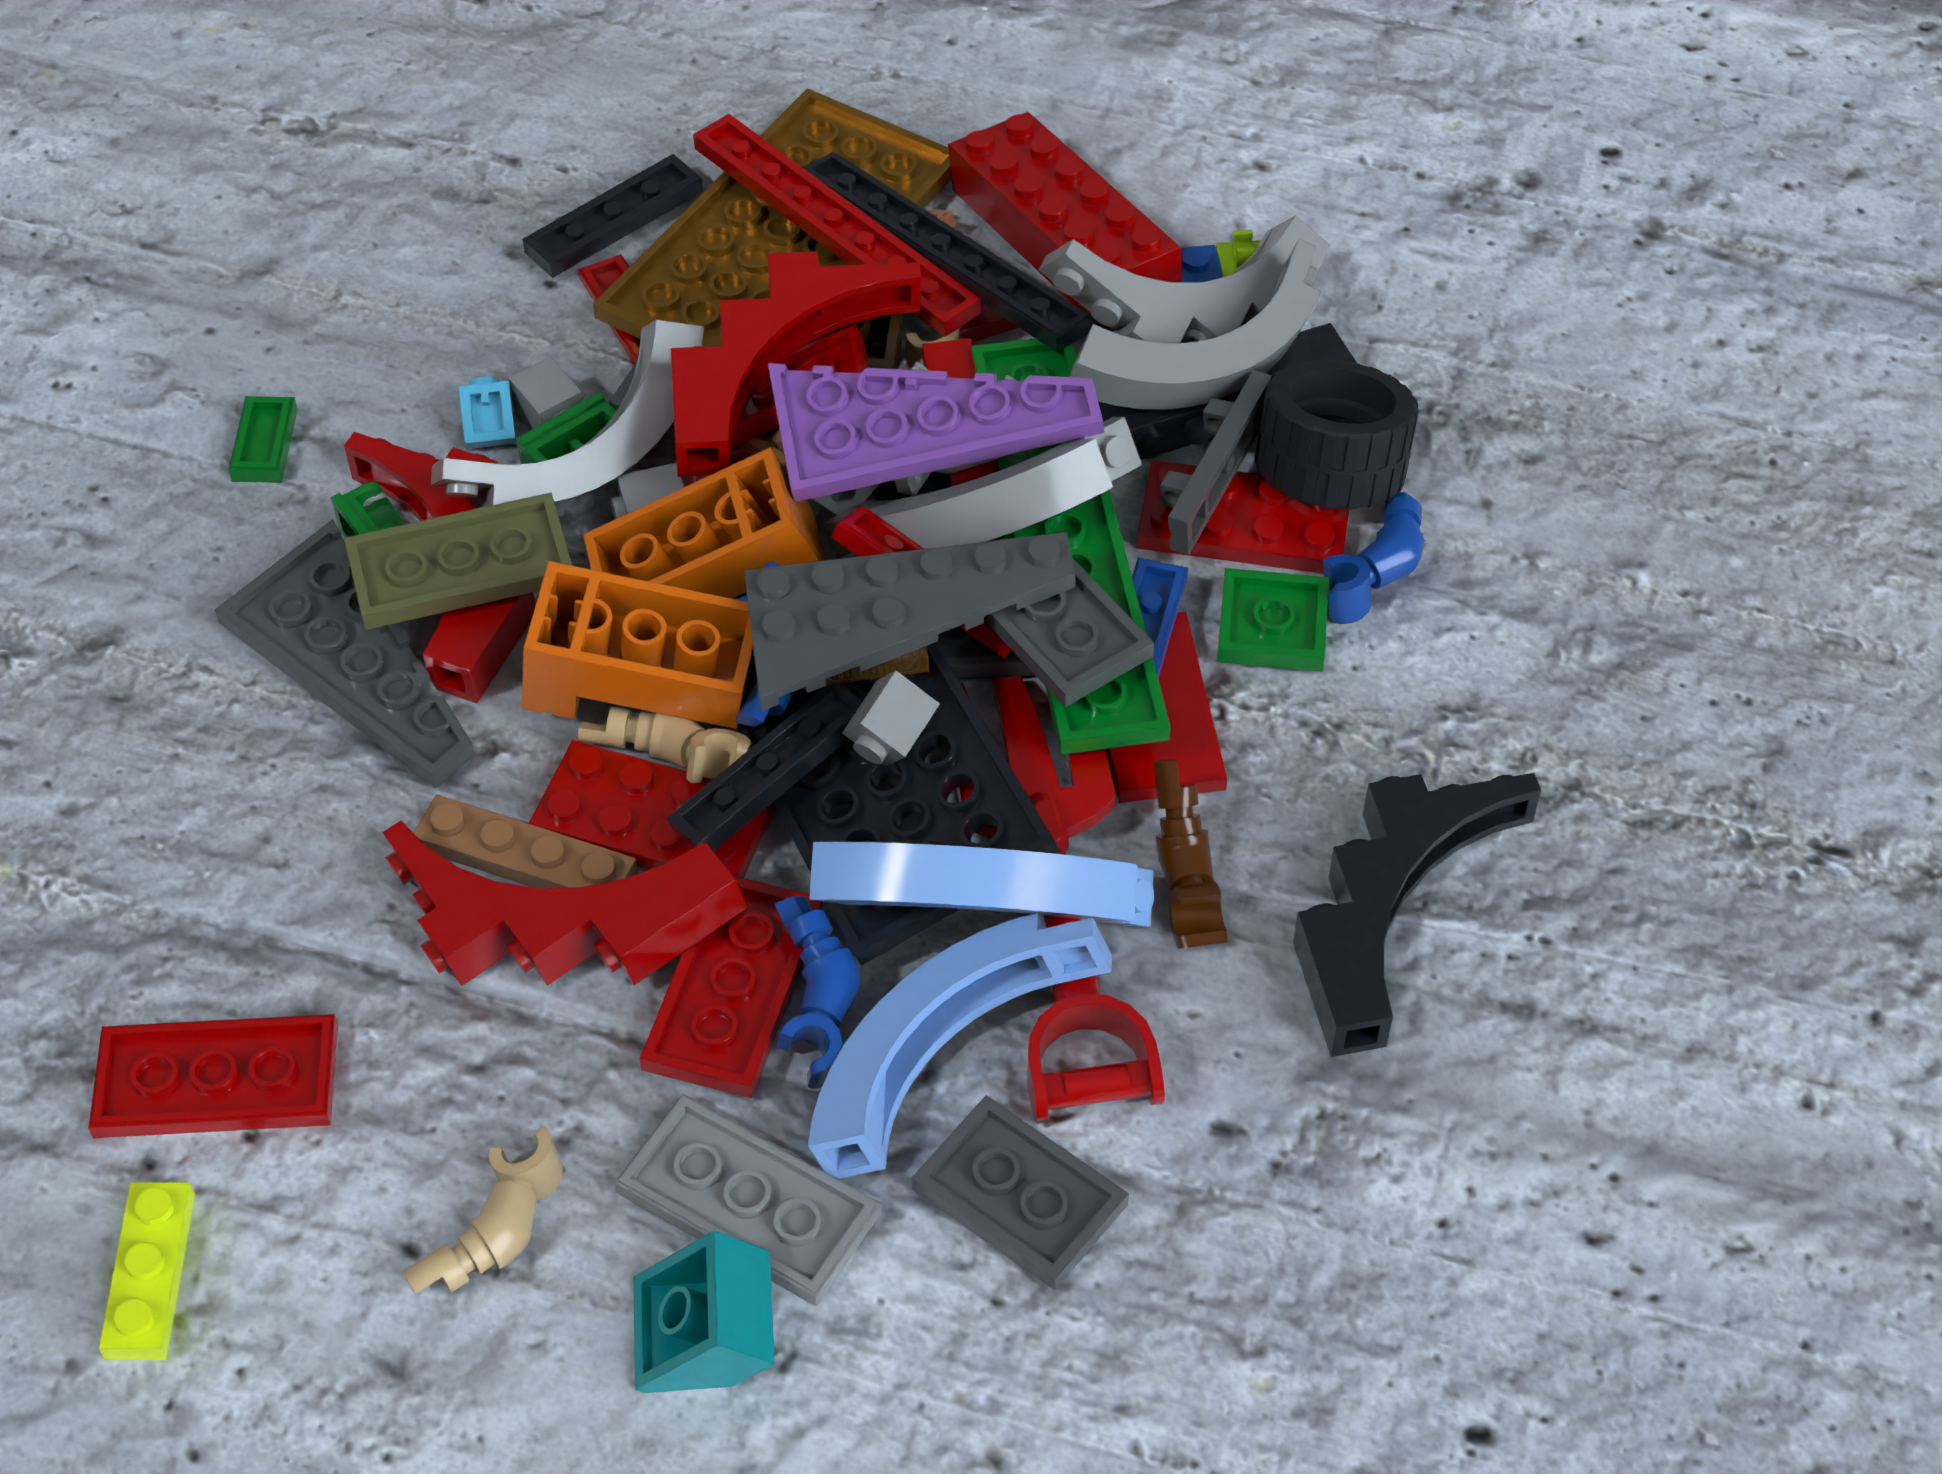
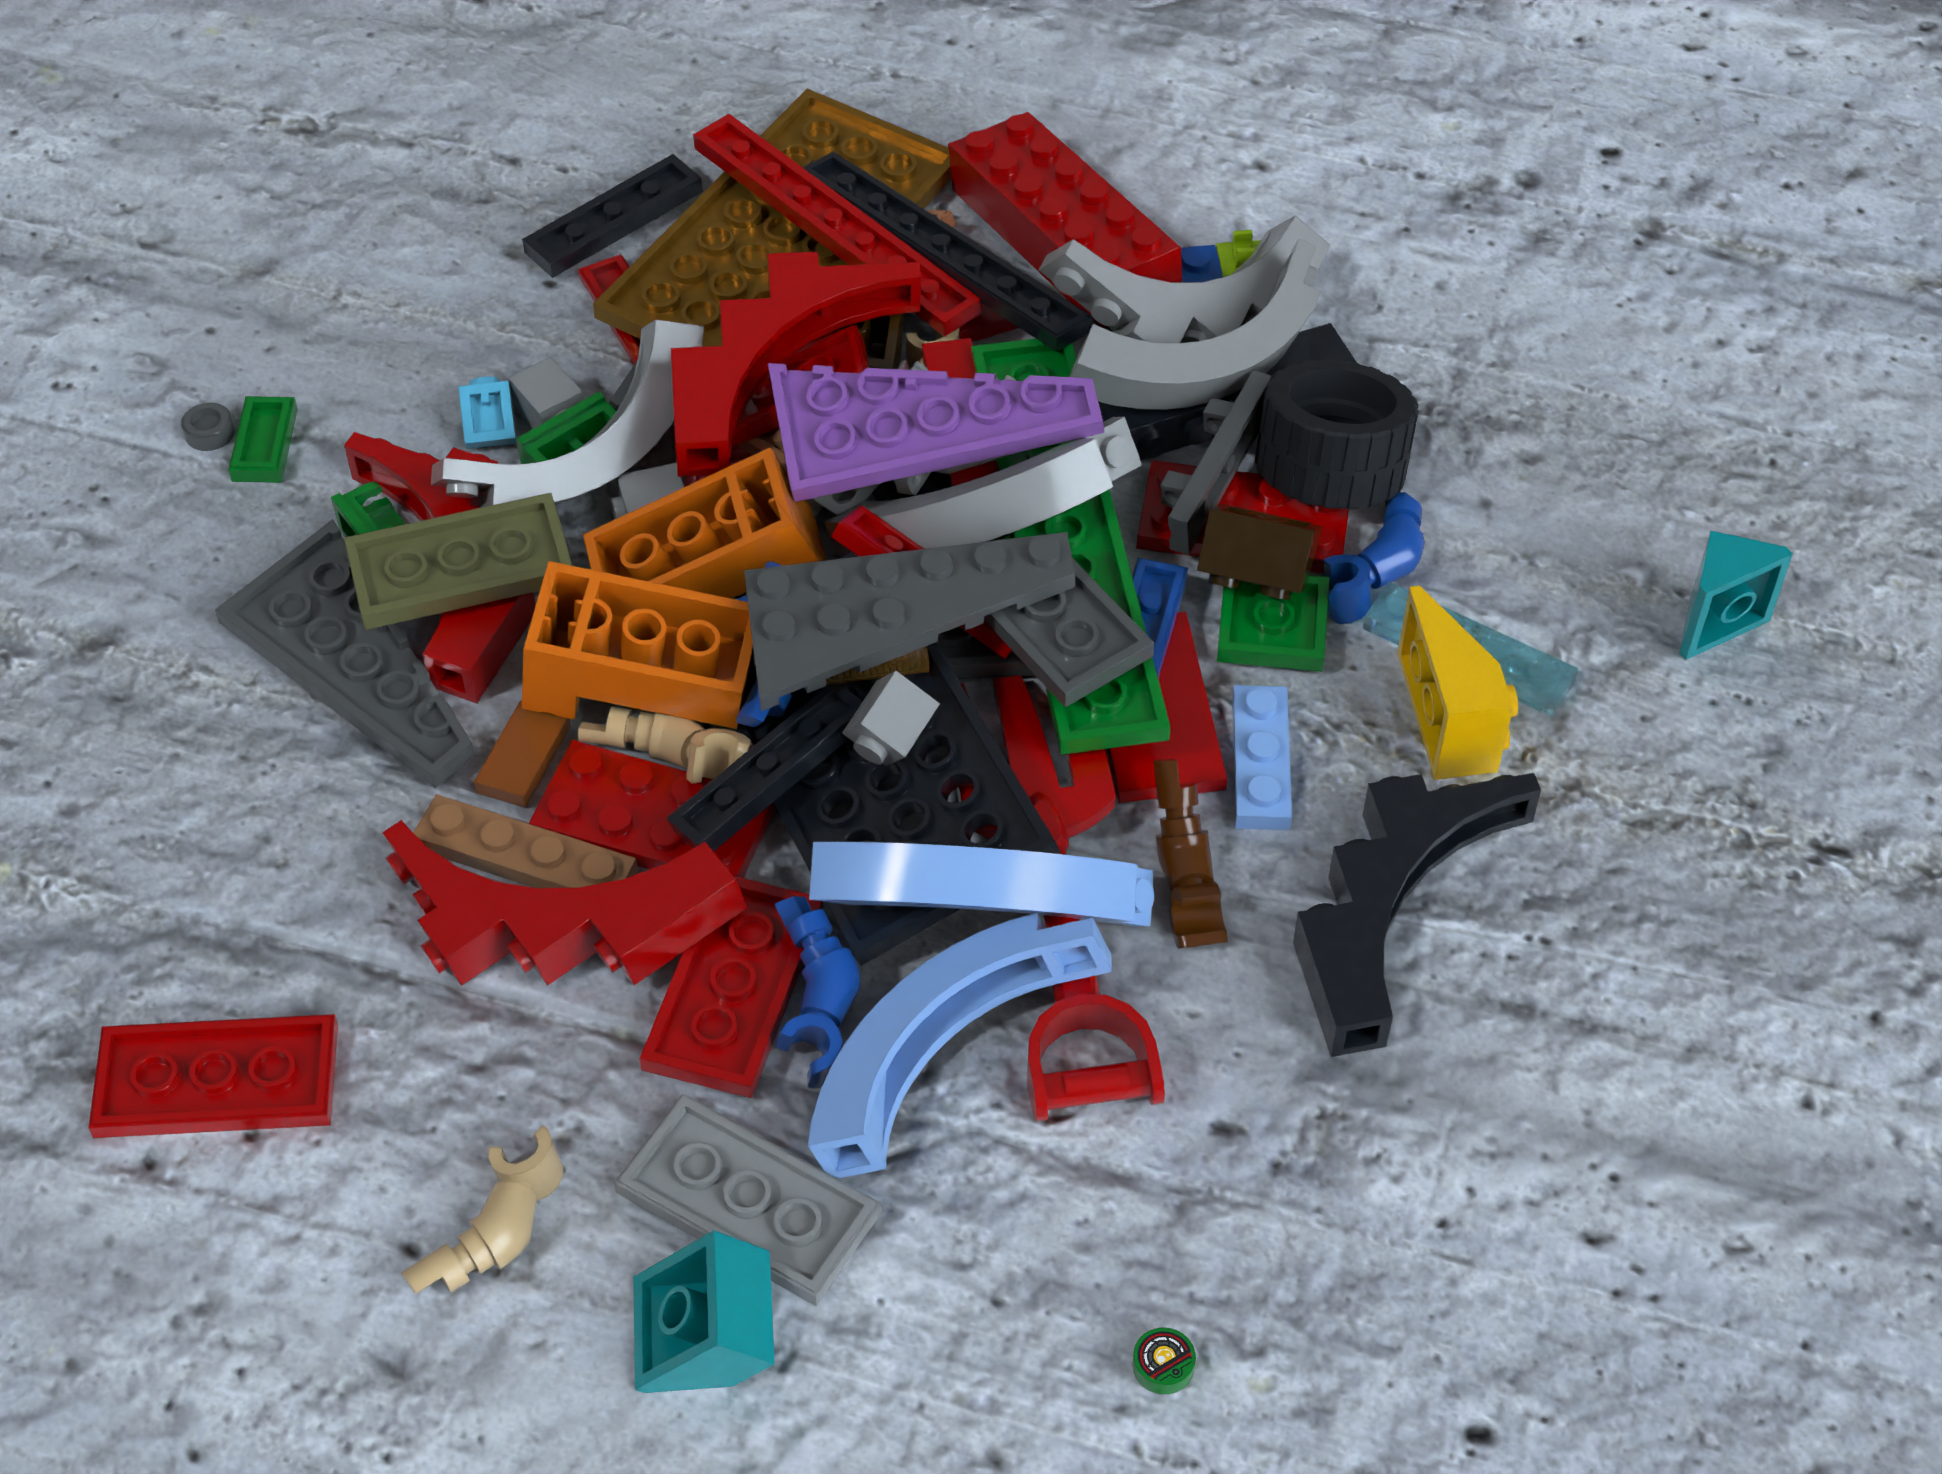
neon yellow plate [99,1182,195,1360] -> none
dark grey plate [911,1095,1129,1291] -> none
none -> dark grey tile [181,403,235,451]
none -> dark orange tile [474,700,571,808]
none -> tile [1132,1327,1196,1394]
none -> dark brown slope [1197,504,1323,600]
none -> light blue plate [1232,685,1292,830]
none -> clear light blue plate [1363,582,1579,717]
none -> yellow slope [1397,585,1518,780]
none -> teal slope [1679,531,1793,660]

